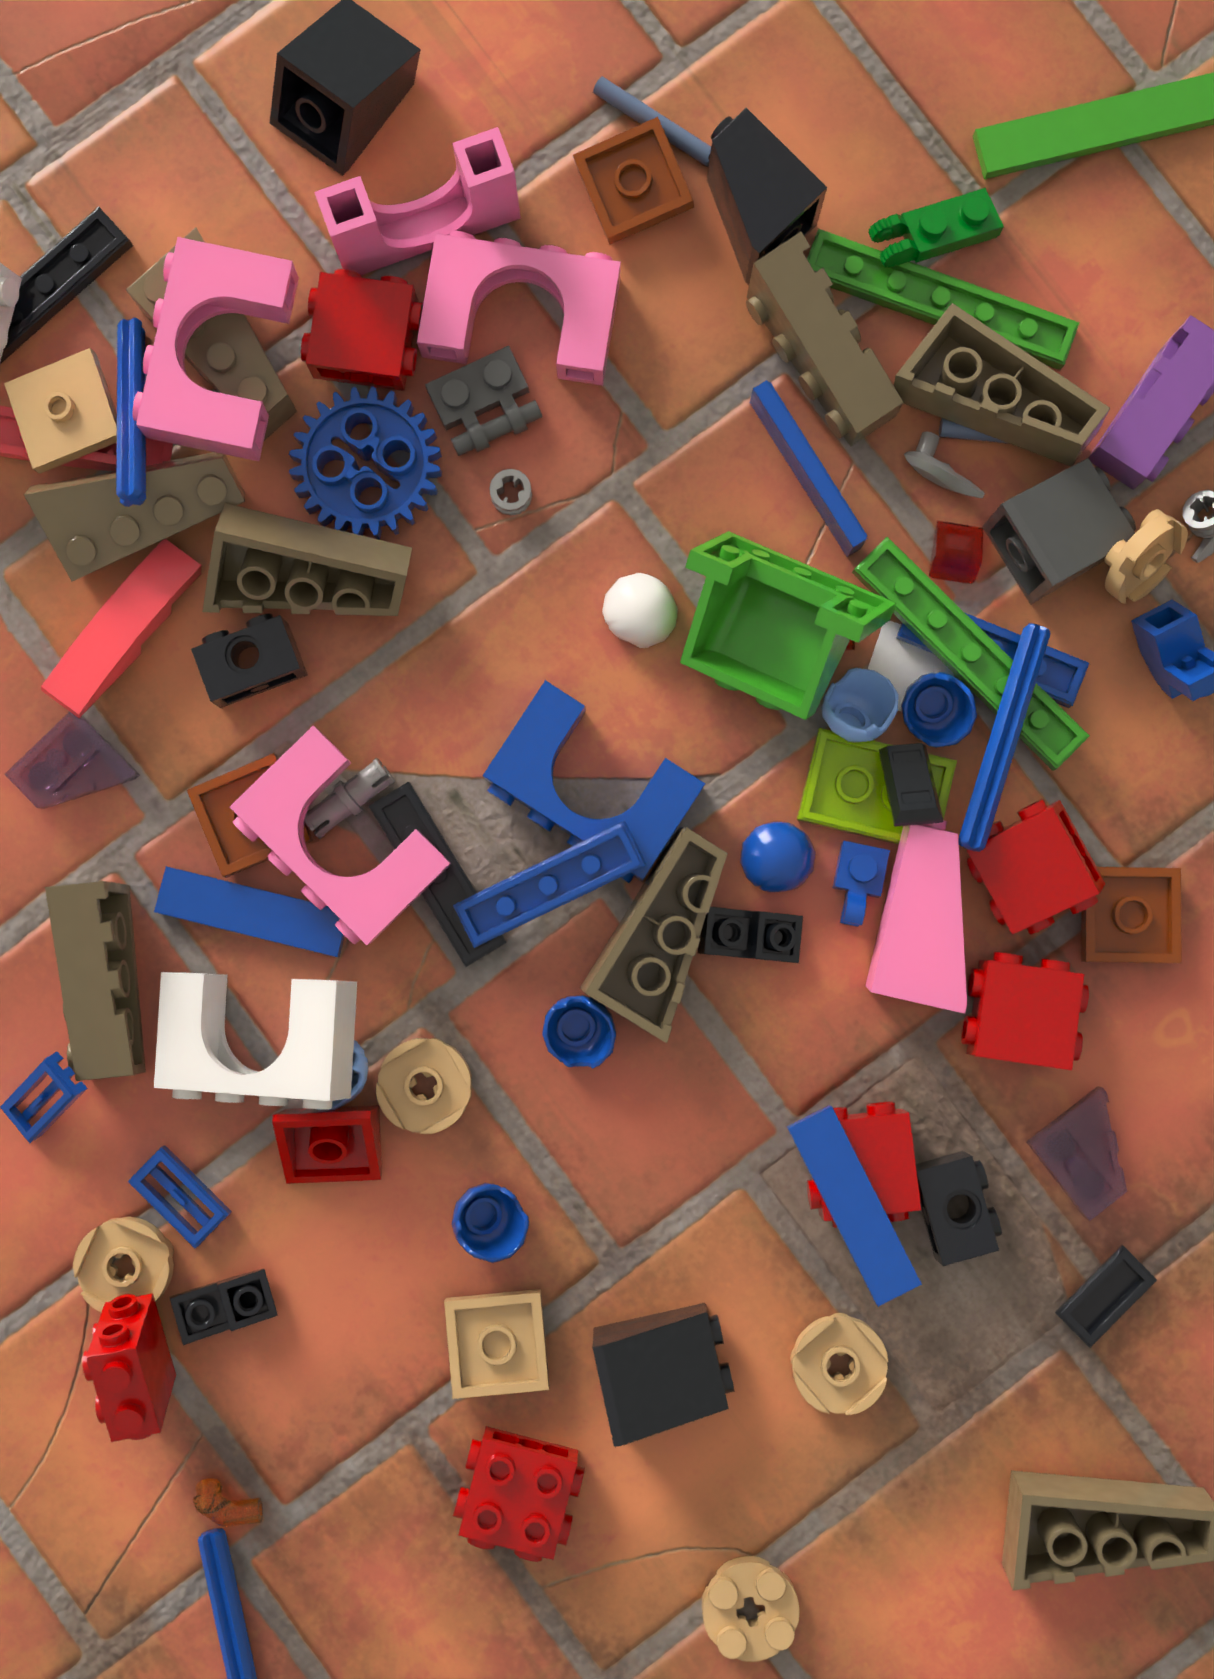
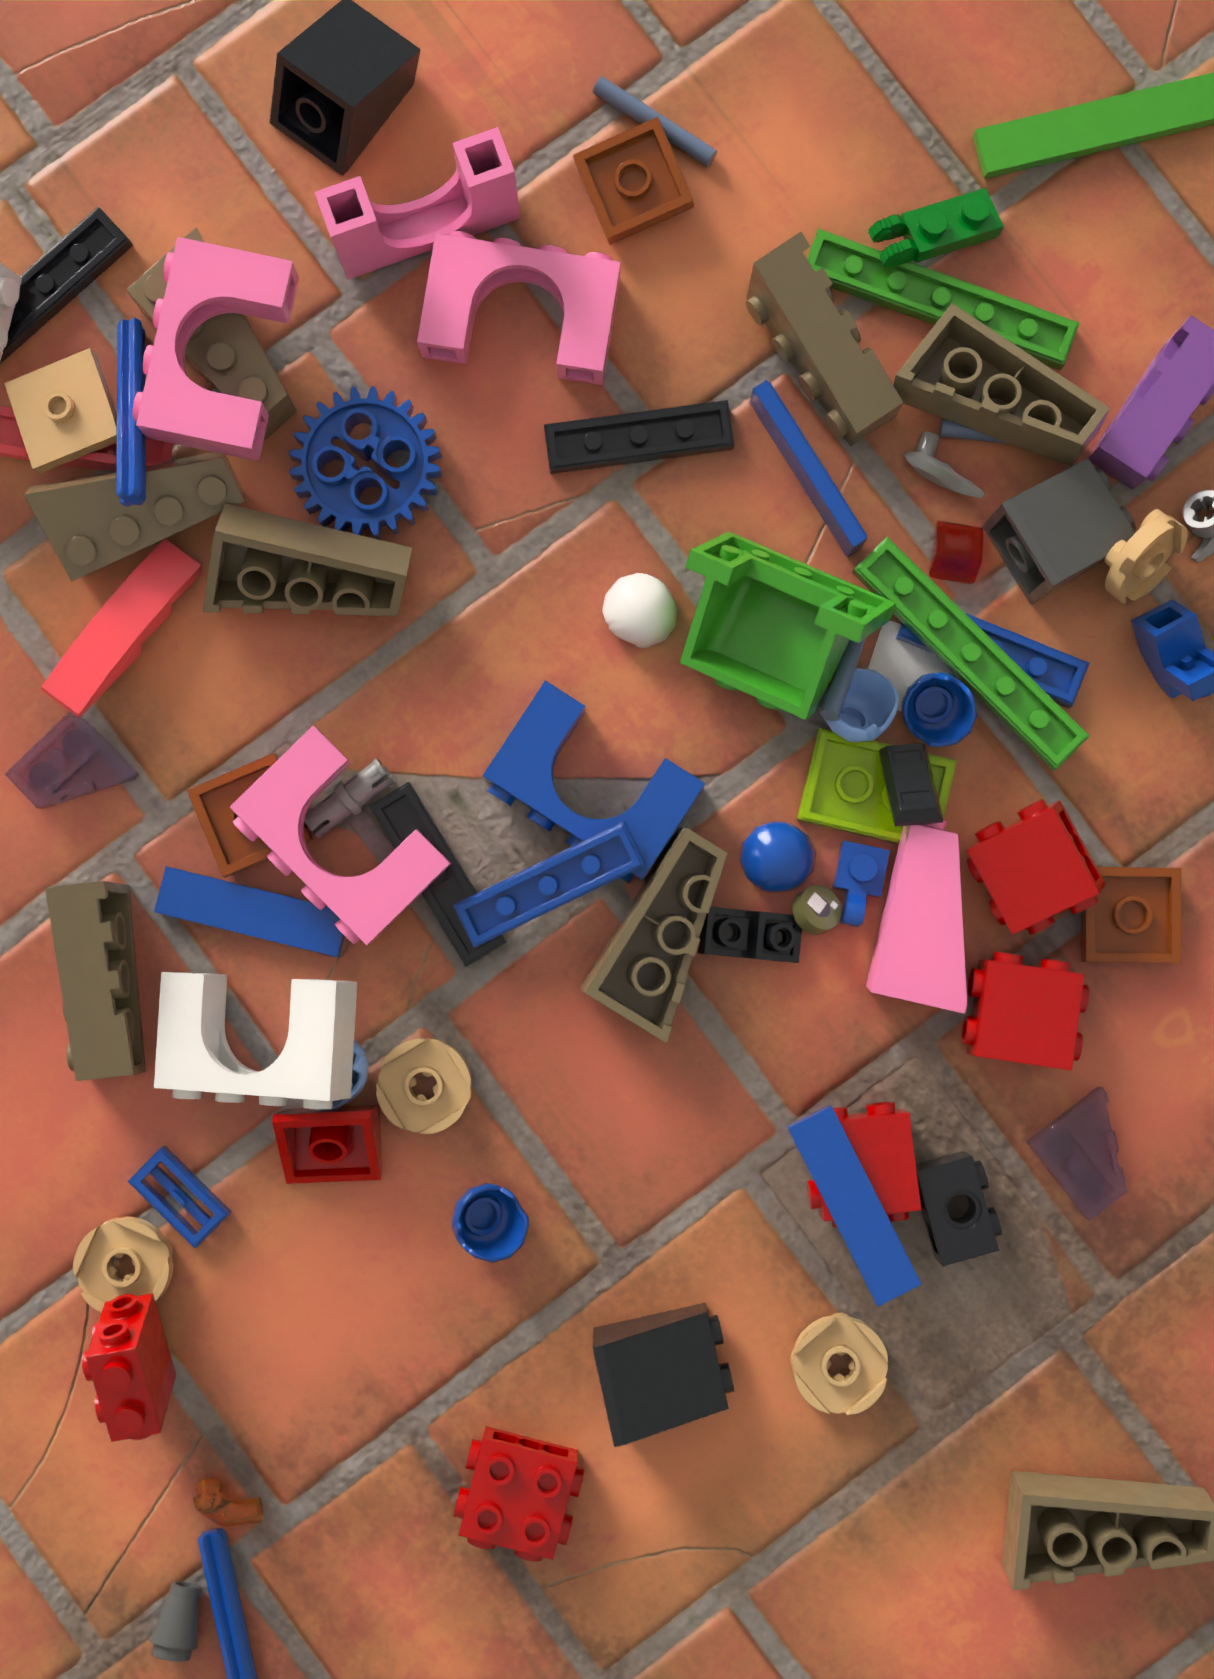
blue tile [0,1051,88,1143] -> none
black slope [170,1268,278,1345] -> none
black brick [191,614,308,708] -> none
red brick [301,269,423,391] -> none
dark grey plate [425,346,542,456] -> none
tan plate [444,1289,550,1399] -> none
light grey bush [489,469,532,516] -> none
blue hair [542,995,616,1068] -> none
tan plate [702,1556,799,1662] -> none
black slope [707,108,827,285] -> none
blue axle [958,623,1051,852] -> none
black tile [1055,1245,1157,1348] -> none
none -> dark grey cone [149,1581,200,1662]
none -> black tile [544,400,734,474]
none -> olive tile [792,885,841,935]
none -> sand blue bar [820,638,866,721]

